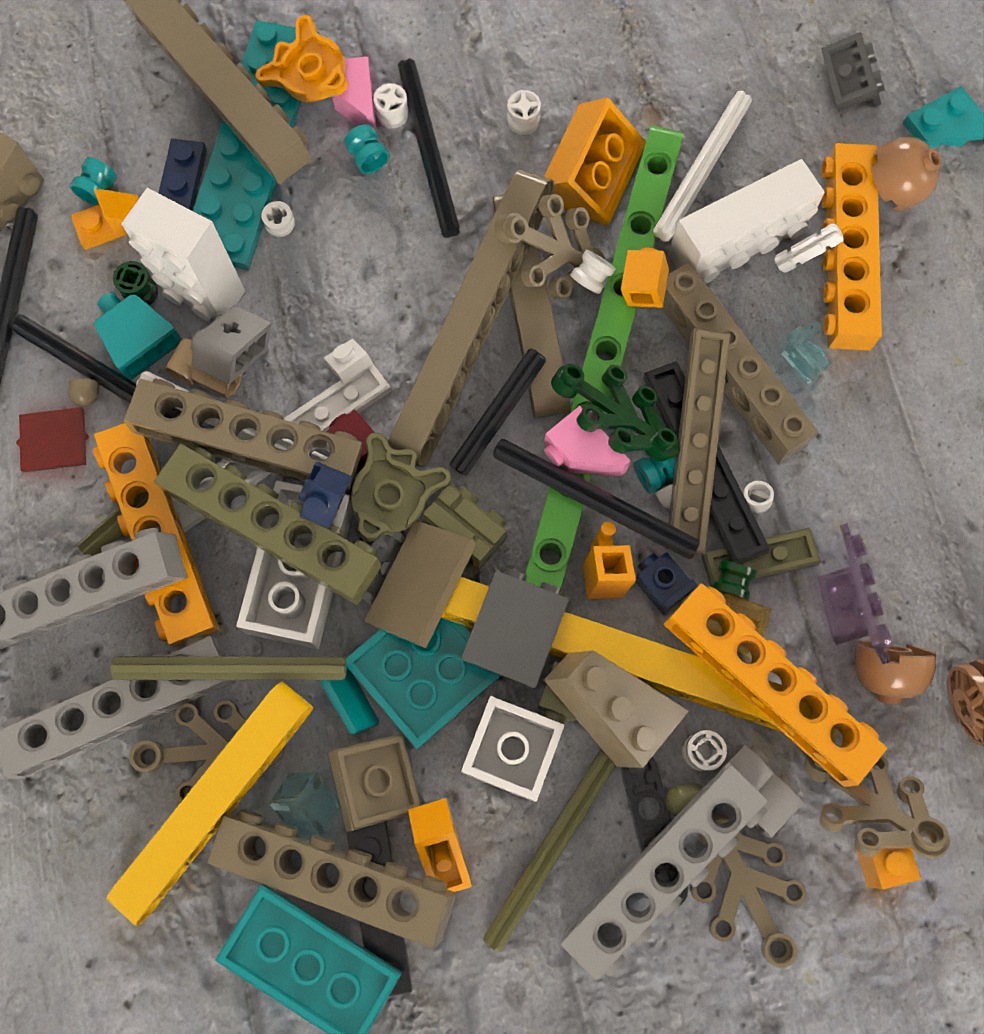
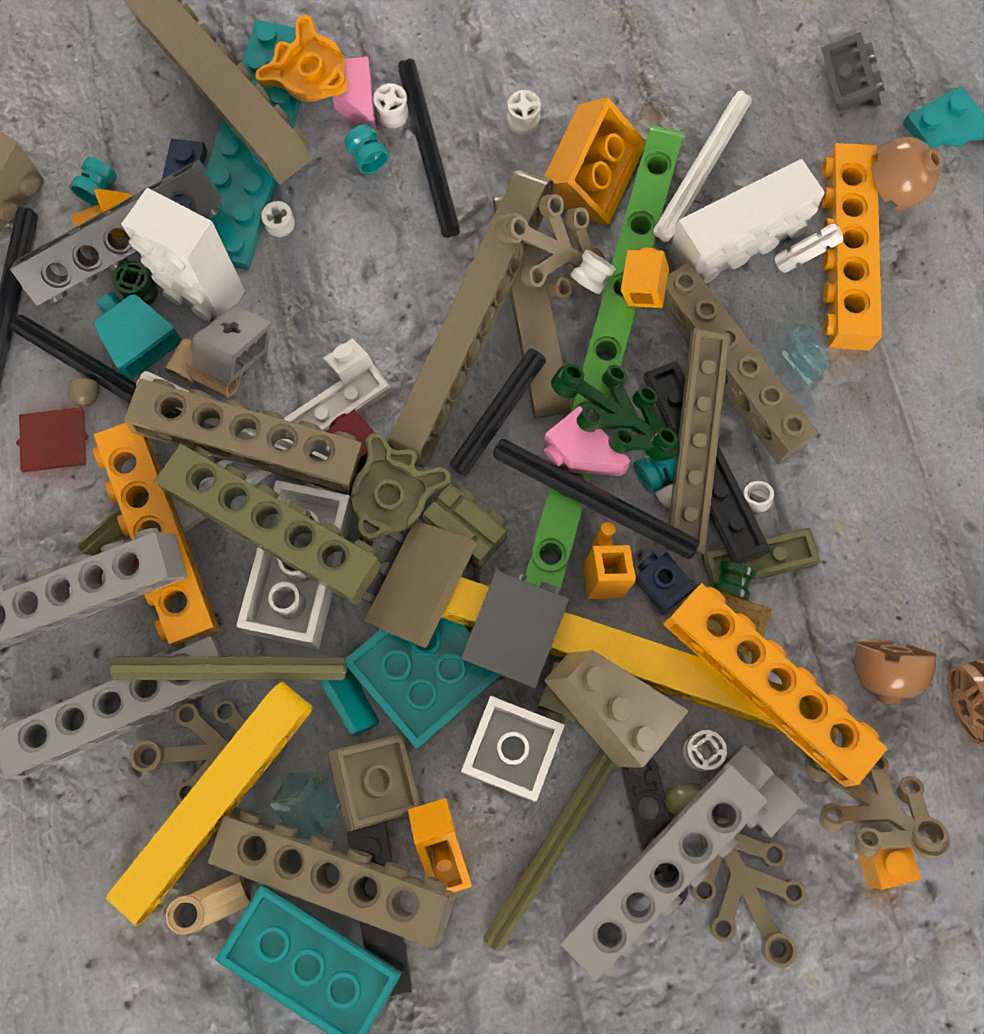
dark blue brick [299,461,352,528] -> none
clear purple bracket [817,523,894,664] -> none
none -> dark grey brick [10,159,222,306]
none -> tan piece [166,874,251,935]

